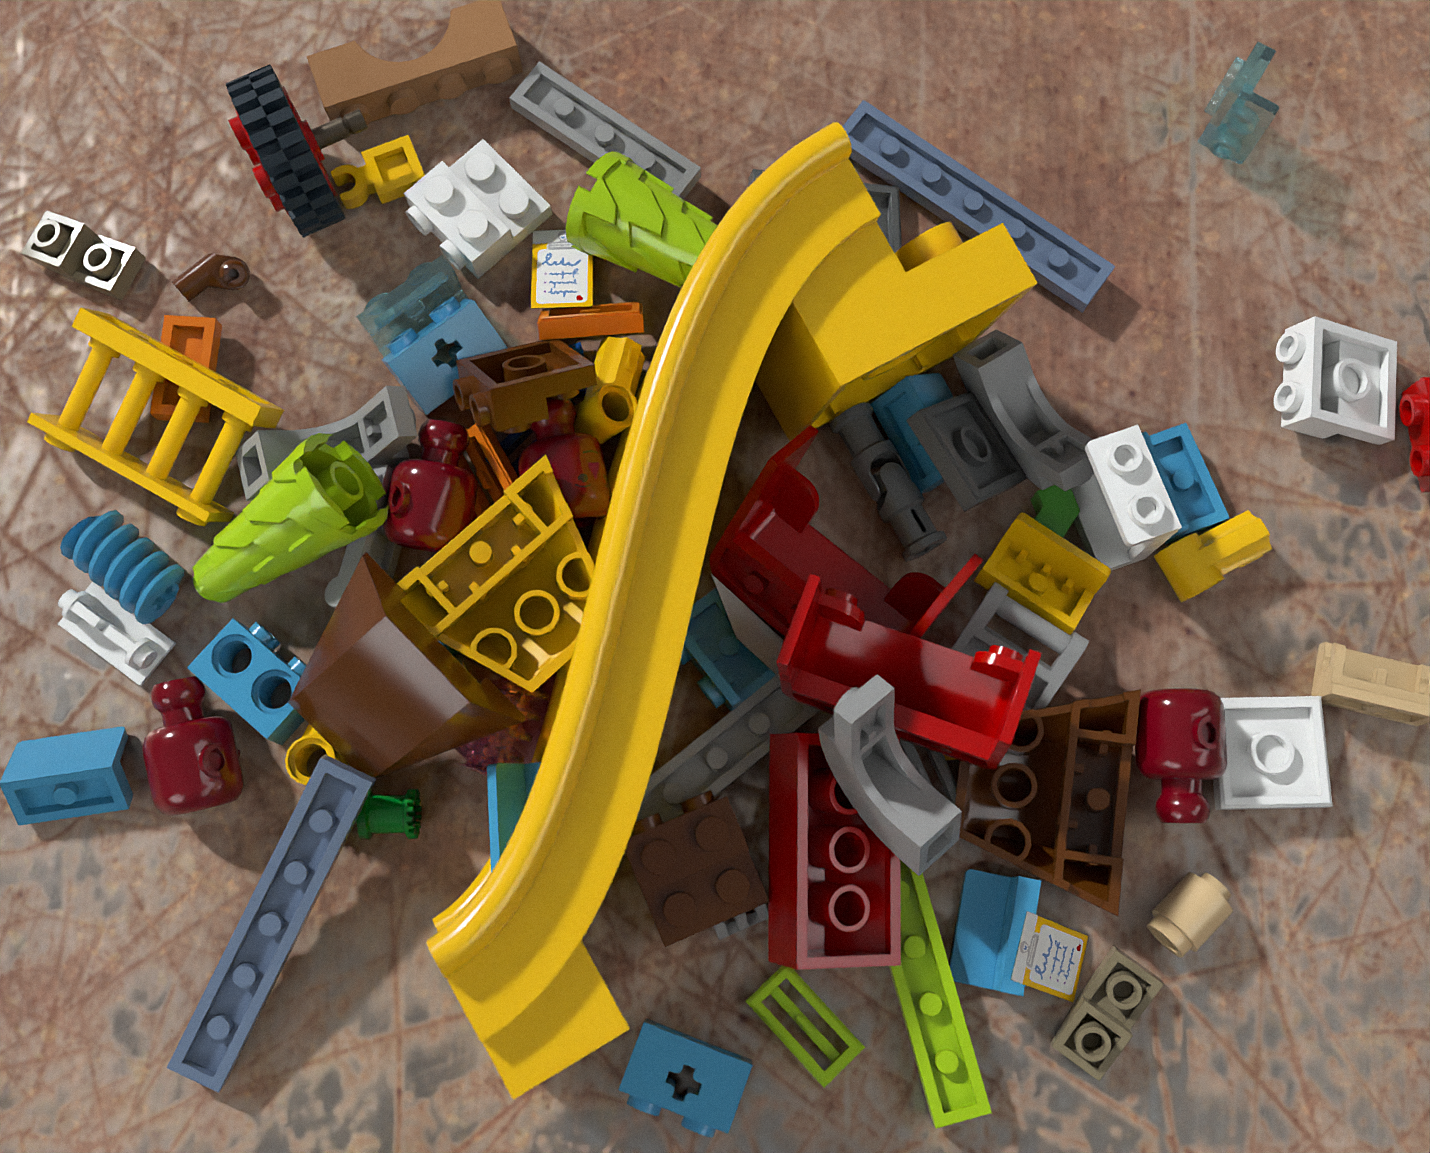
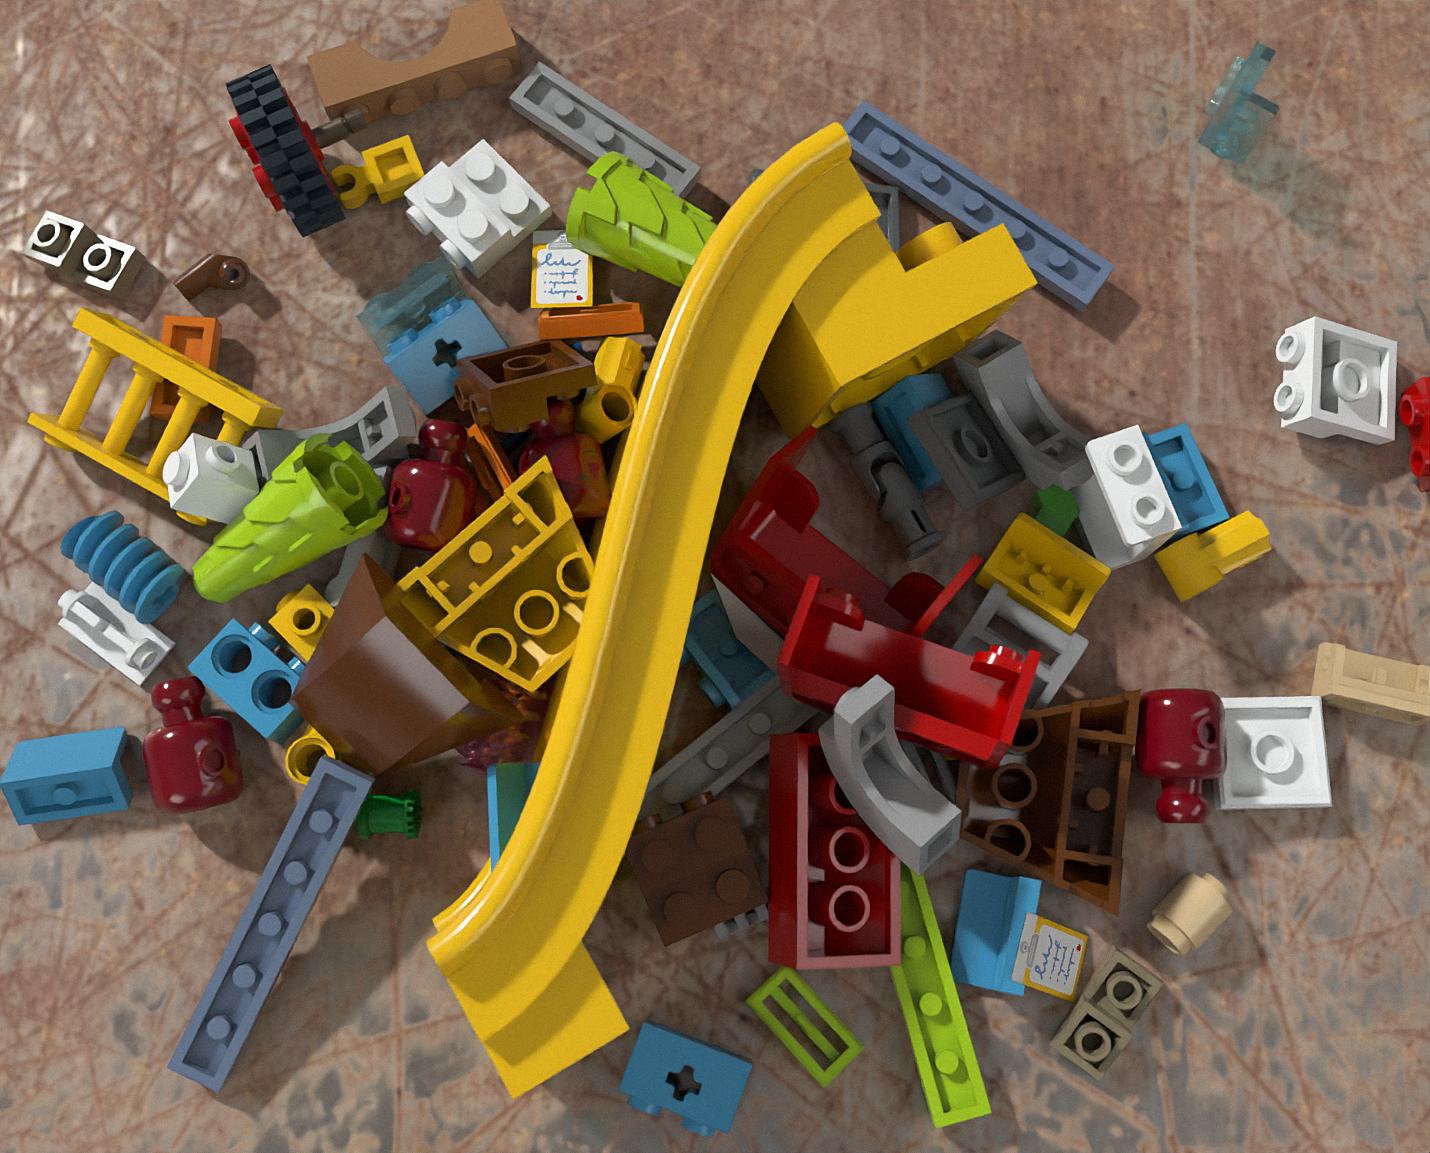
none -> white brick [163,433,259,524]
none -> yellow brick [268,583,335,662]

